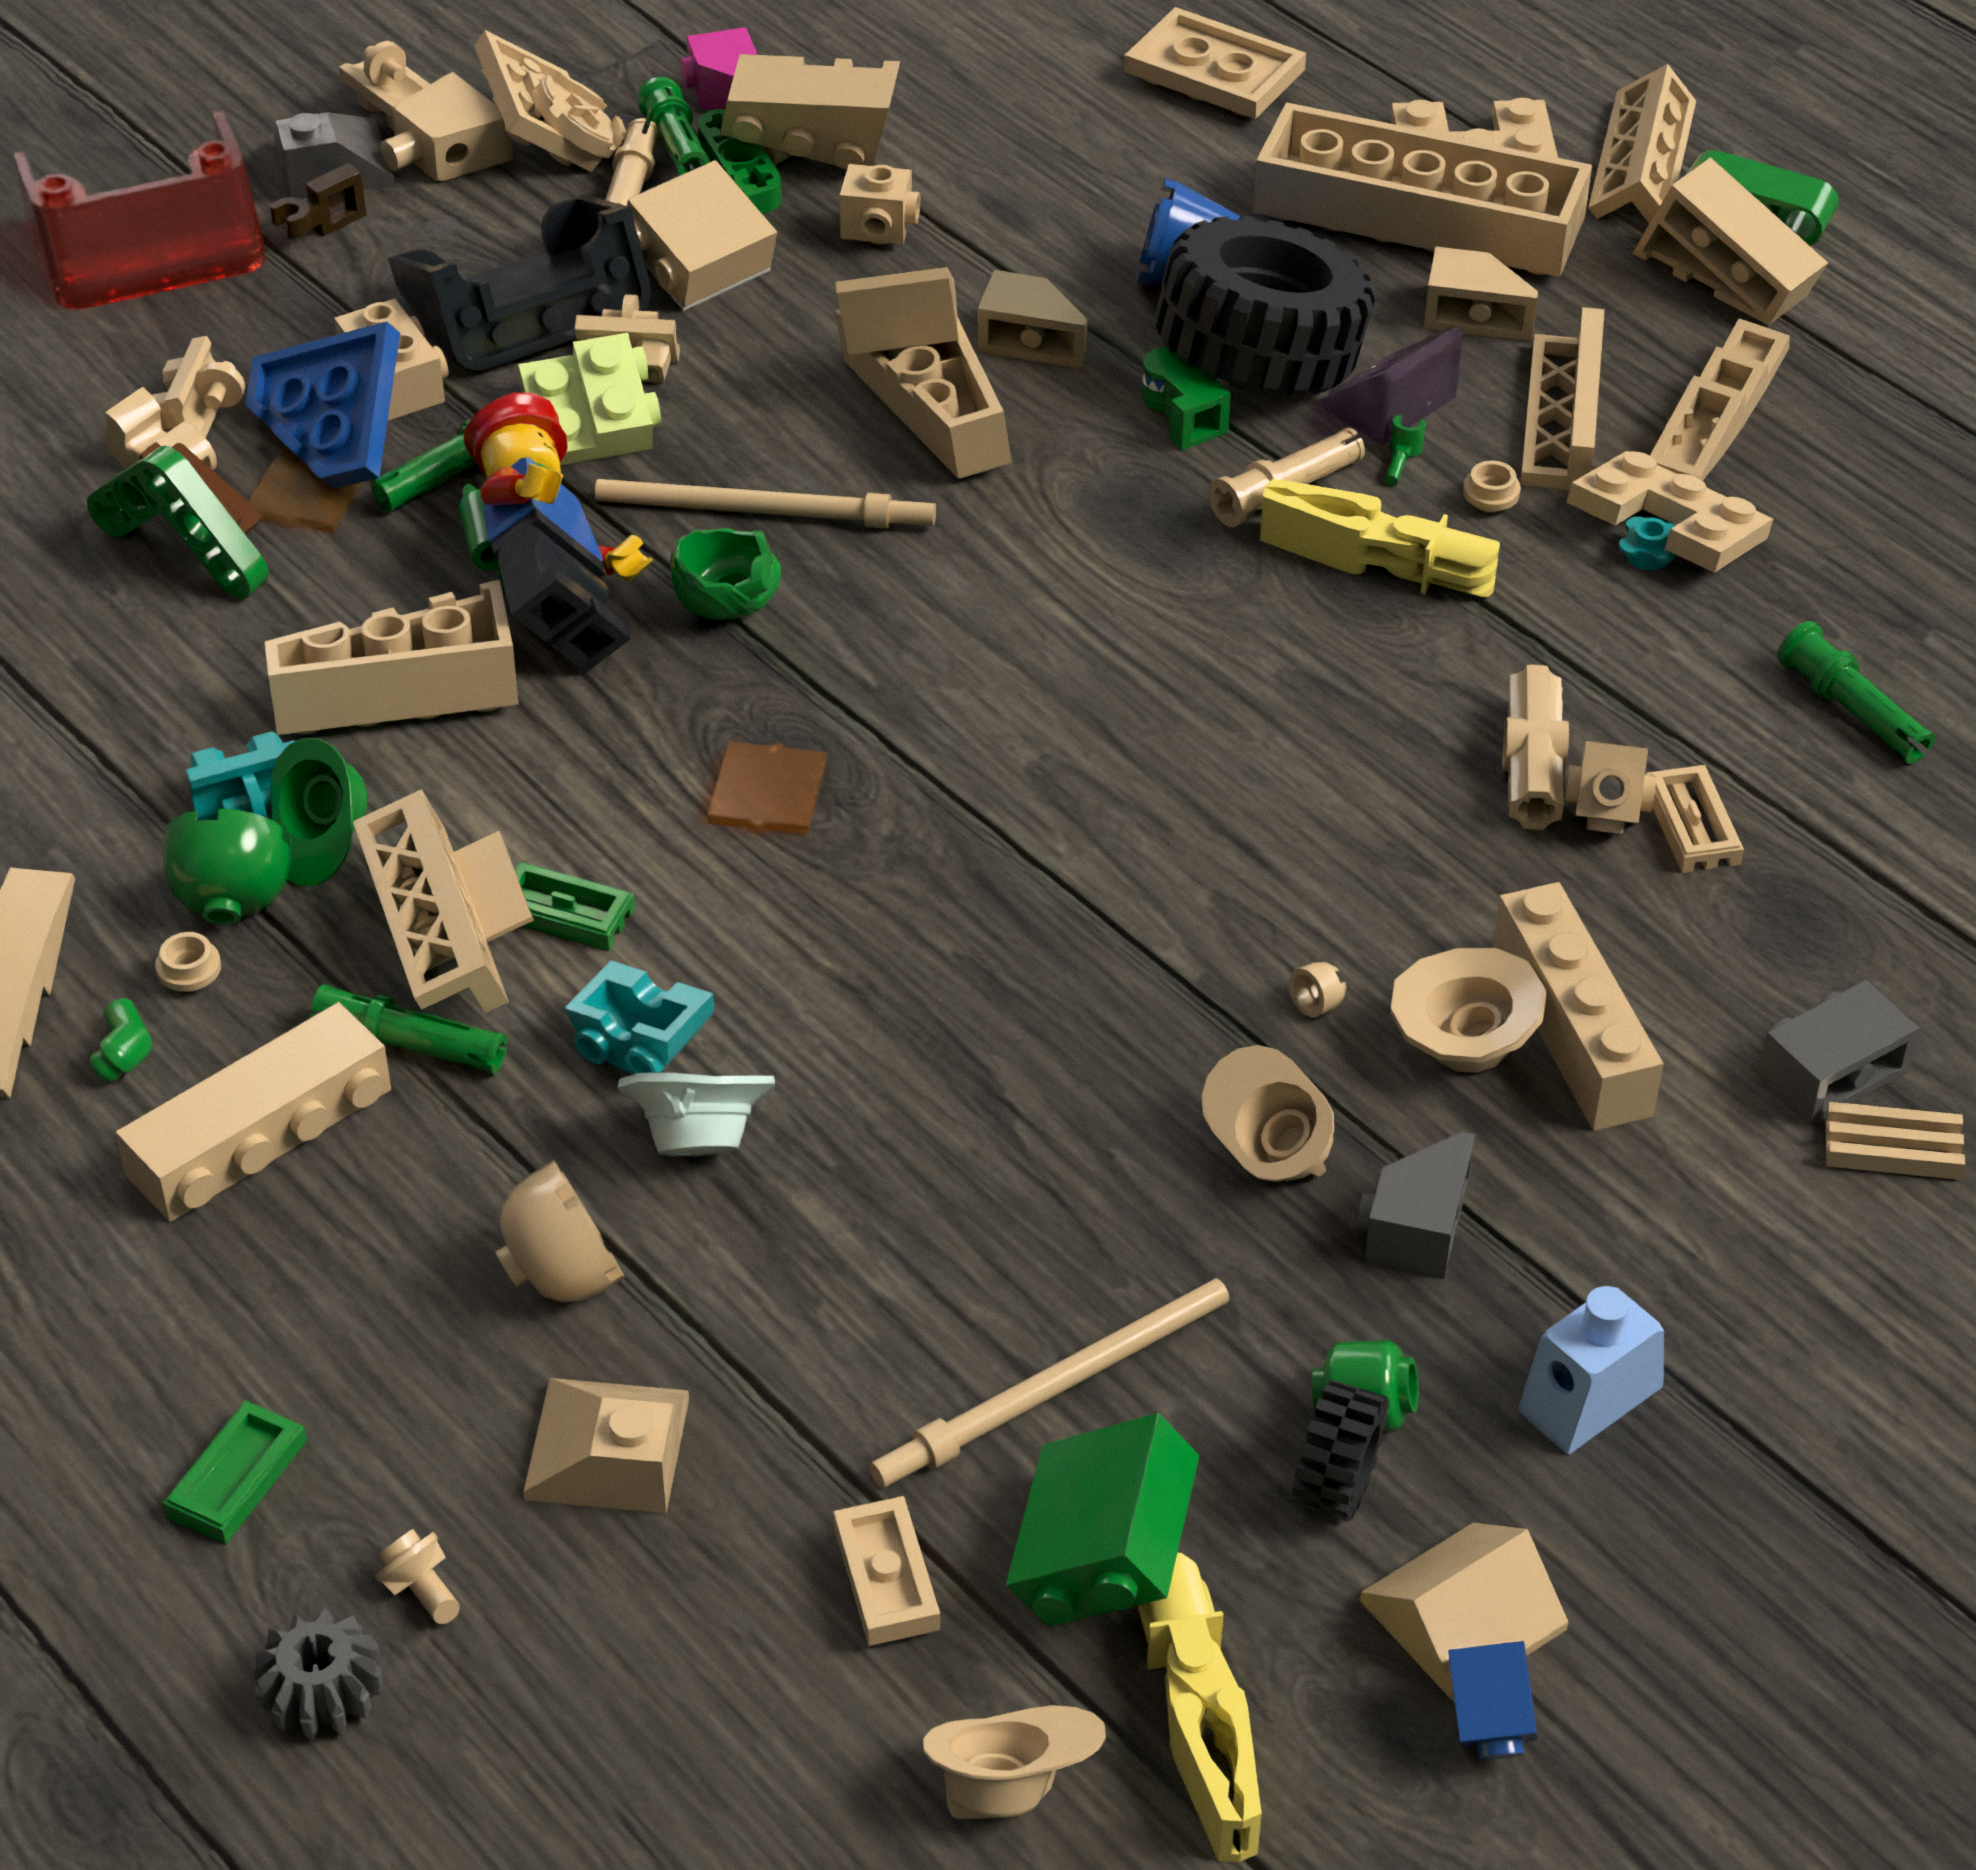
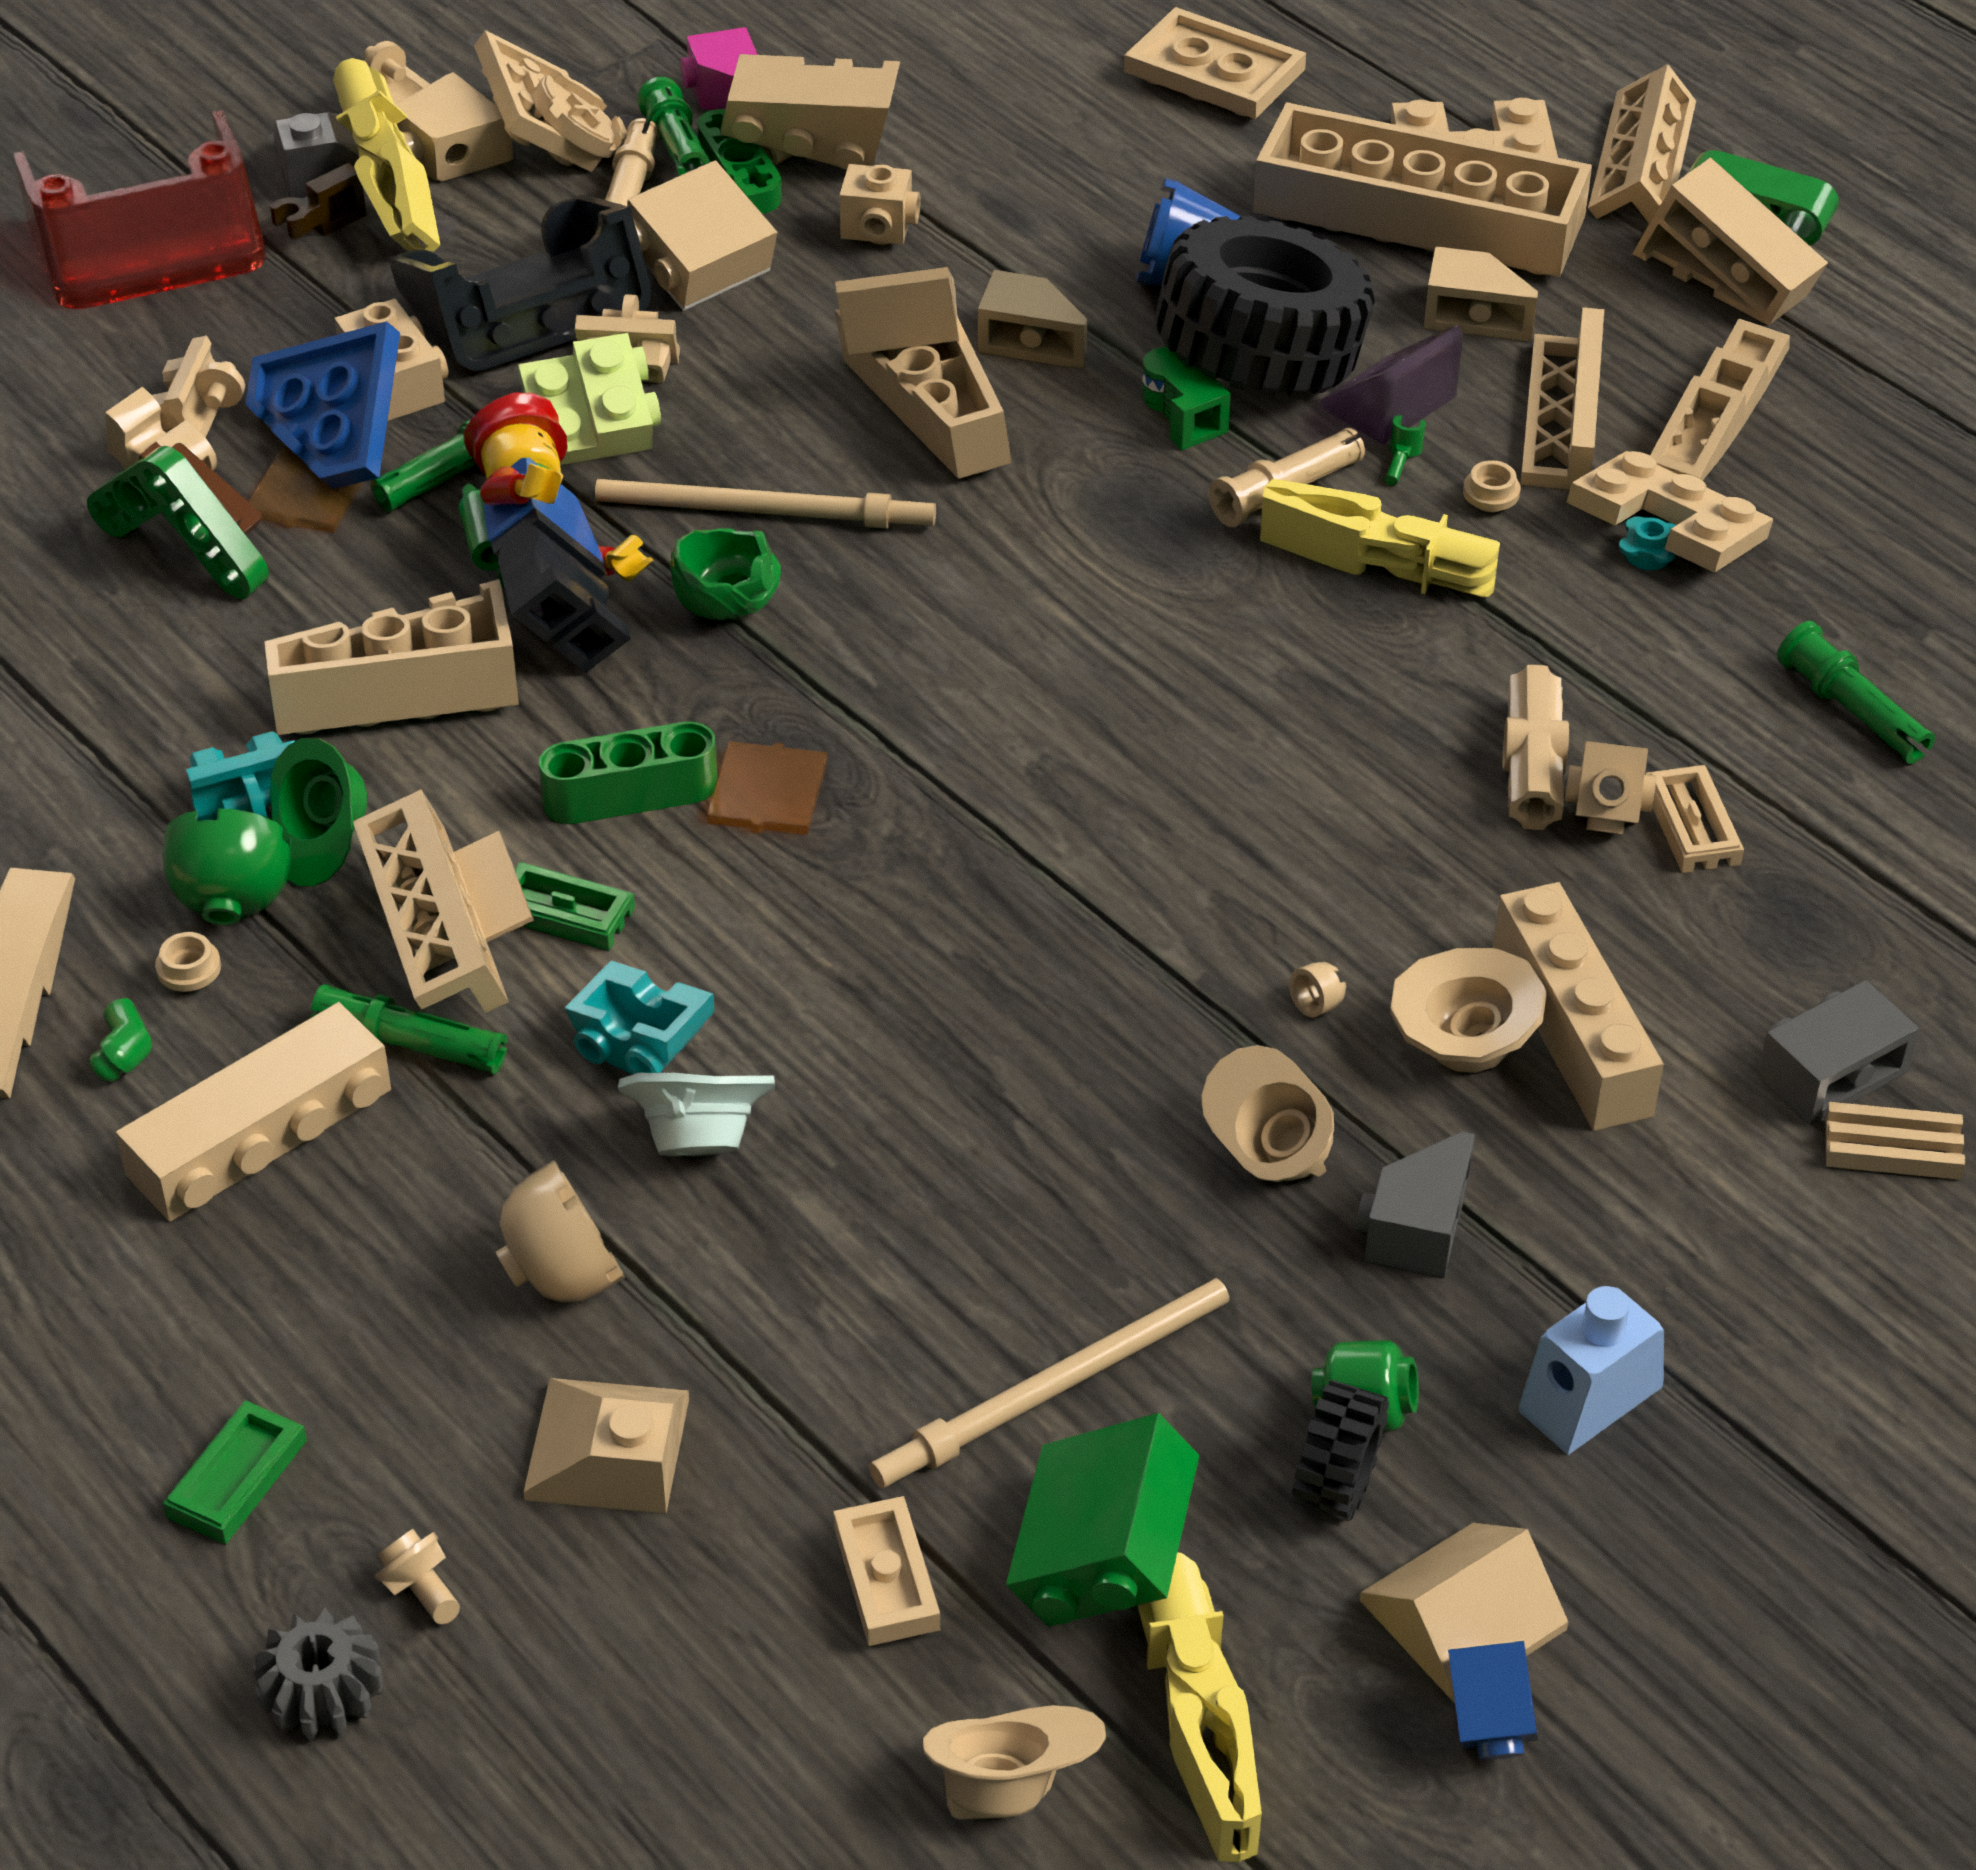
none -> light yellow arm [333,58,440,252]
none -> green beam [539,721,718,824]

